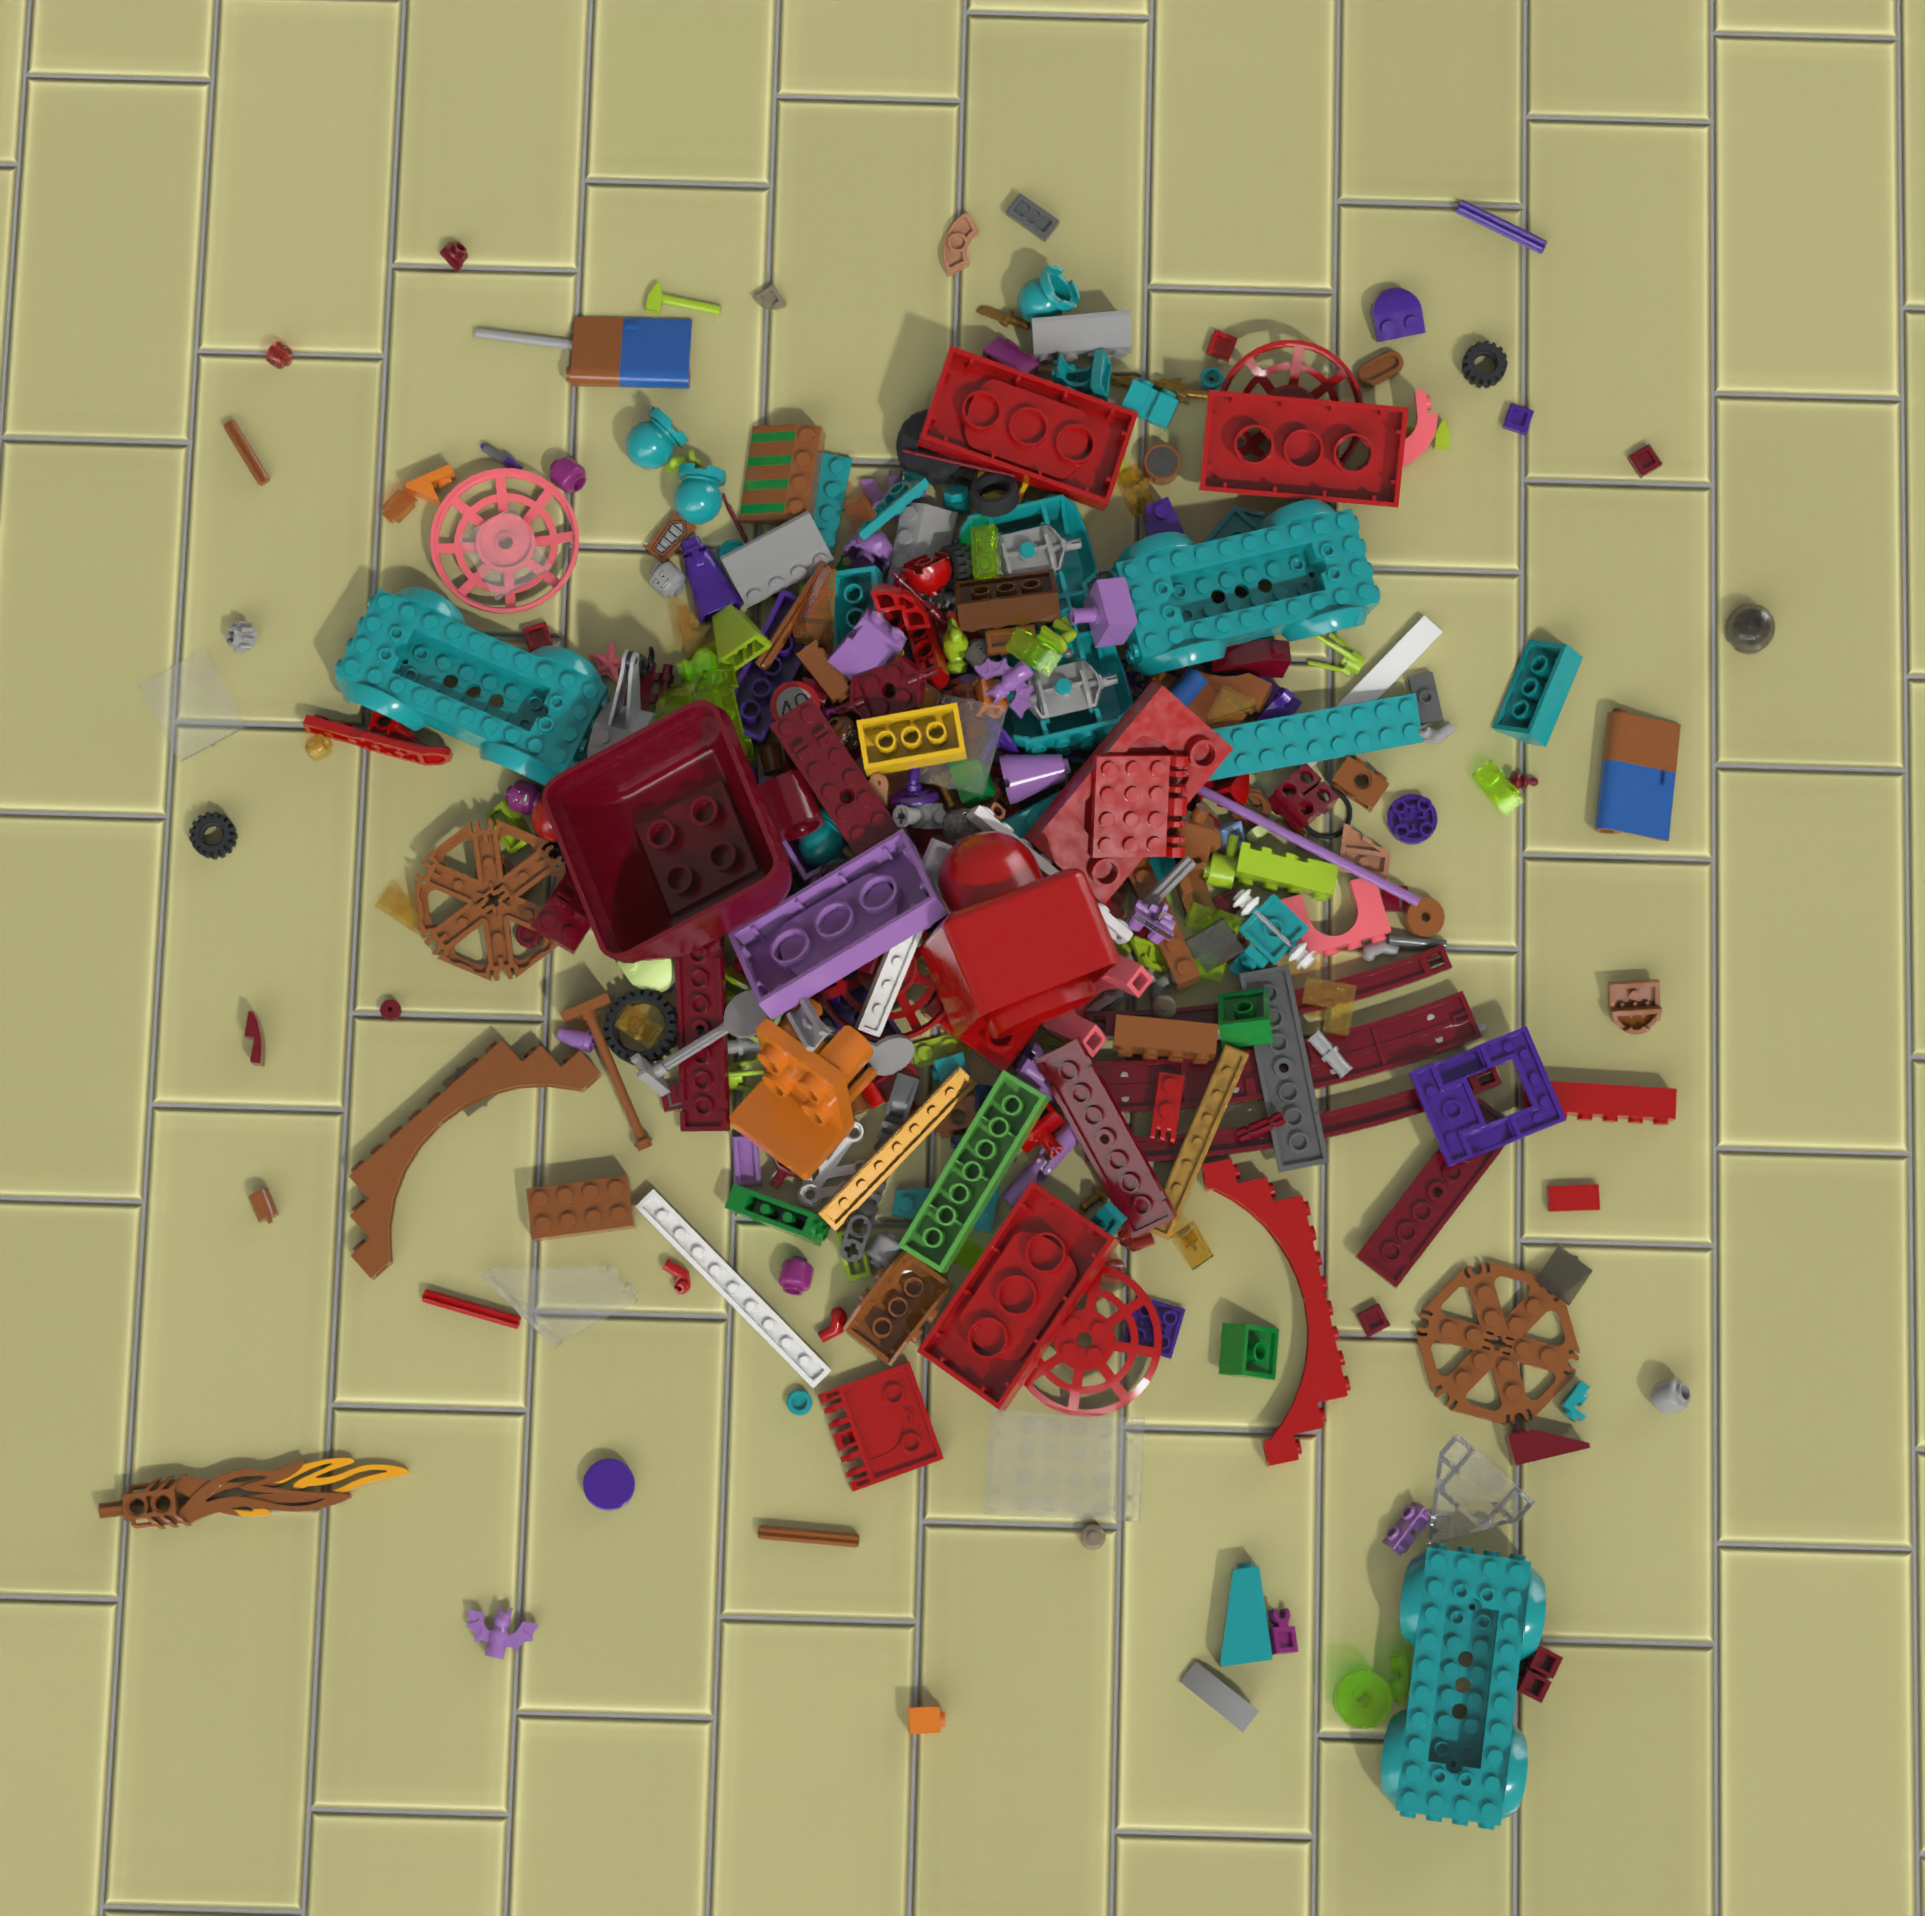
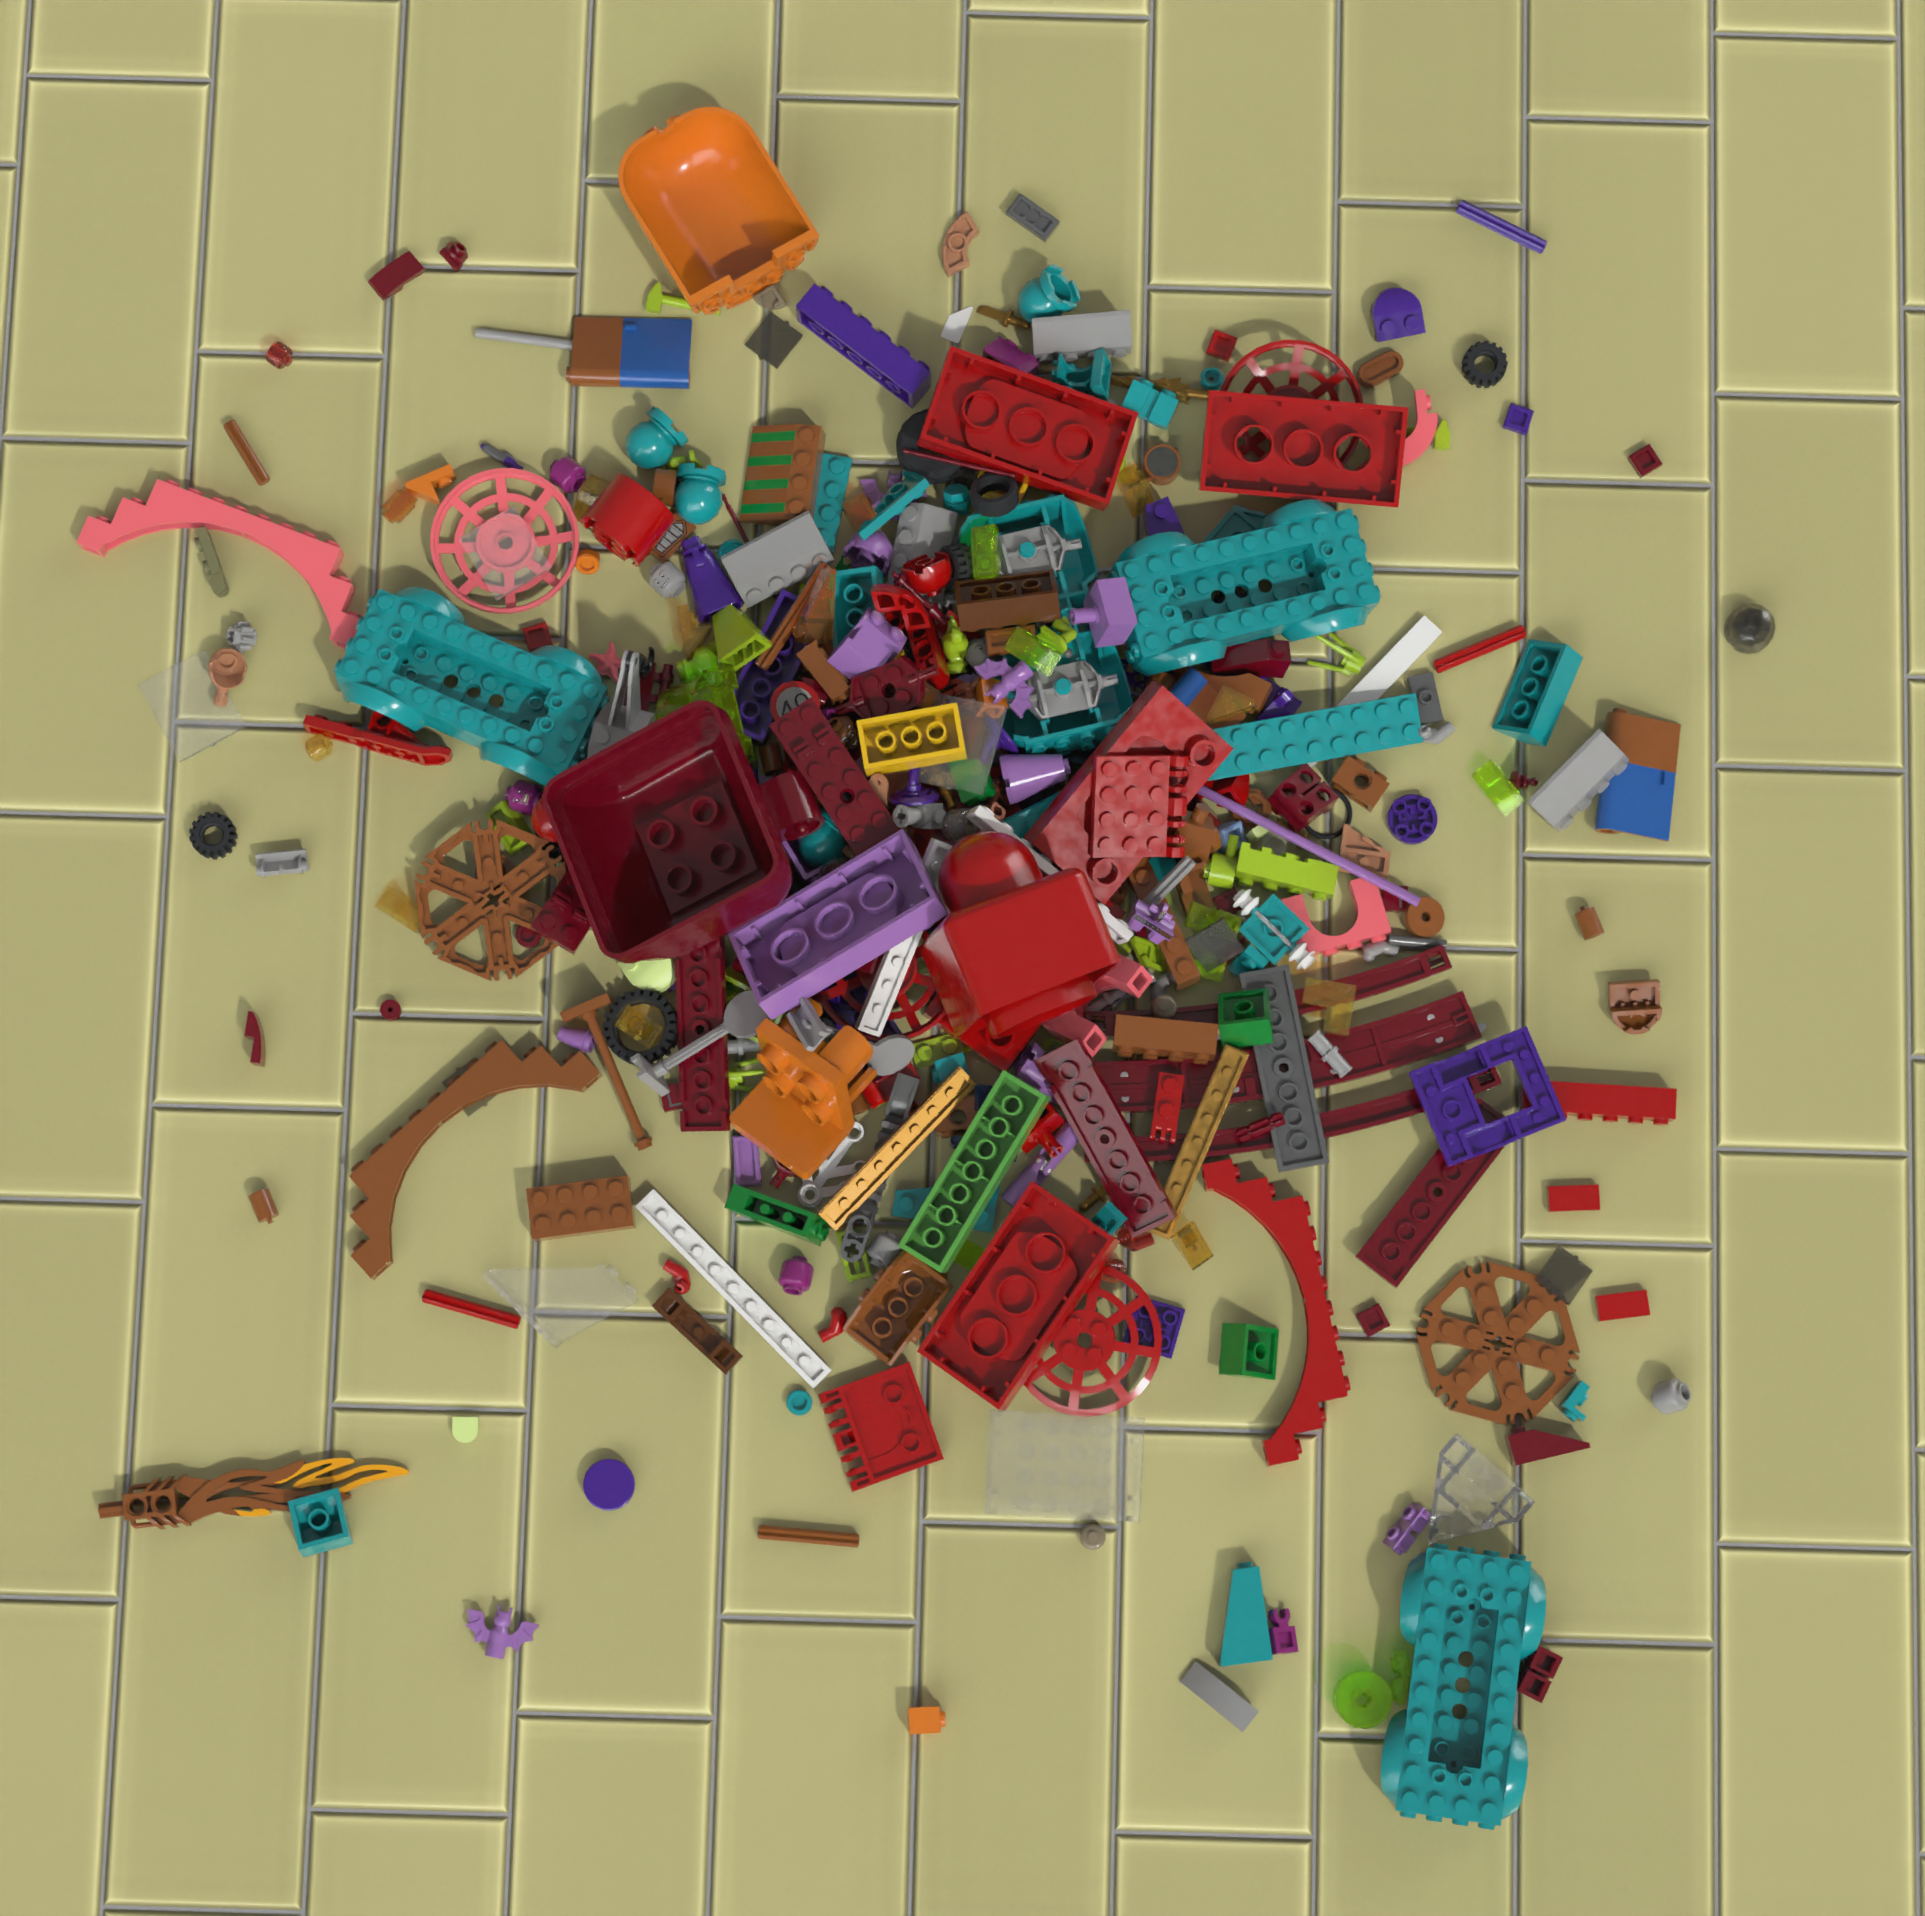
none -> coral arch [76,479,361,649]
none -> olive hinge [194,526,229,598]
none -> nougat hair [208,647,247,707]
none -> light grey hinge [255,848,310,878]
none -> teal slope [288,1488,354,1558]
none -> dark red slope [368,251,425,301]
none -> yellowish green tile [452,1417,479,1443]
none -> clear yellow slope [573,474,610,523]
none -> orange tile [575,549,600,575]
none -> red brick [580,473,676,567]
none -> orange cylinder [618,107,819,315]
none -> reddish brown slope [652,1288,743,1375]
none -> dark orange piece [653,468,679,507]
none -> clear smoke piece [745,312,803,369]
none -> dark purple brick [796,283,931,409]
none -> white sticker [941,306,973,343]
none -> clear plate [1262,832,1287,856]
none -> red axle [1433,625,1526,673]
none -> light grey slope [1528,729,1629,832]
none -> dark orange piece [1574,905,1605,941]
none -> red tile [1595,1290,1650,1322]

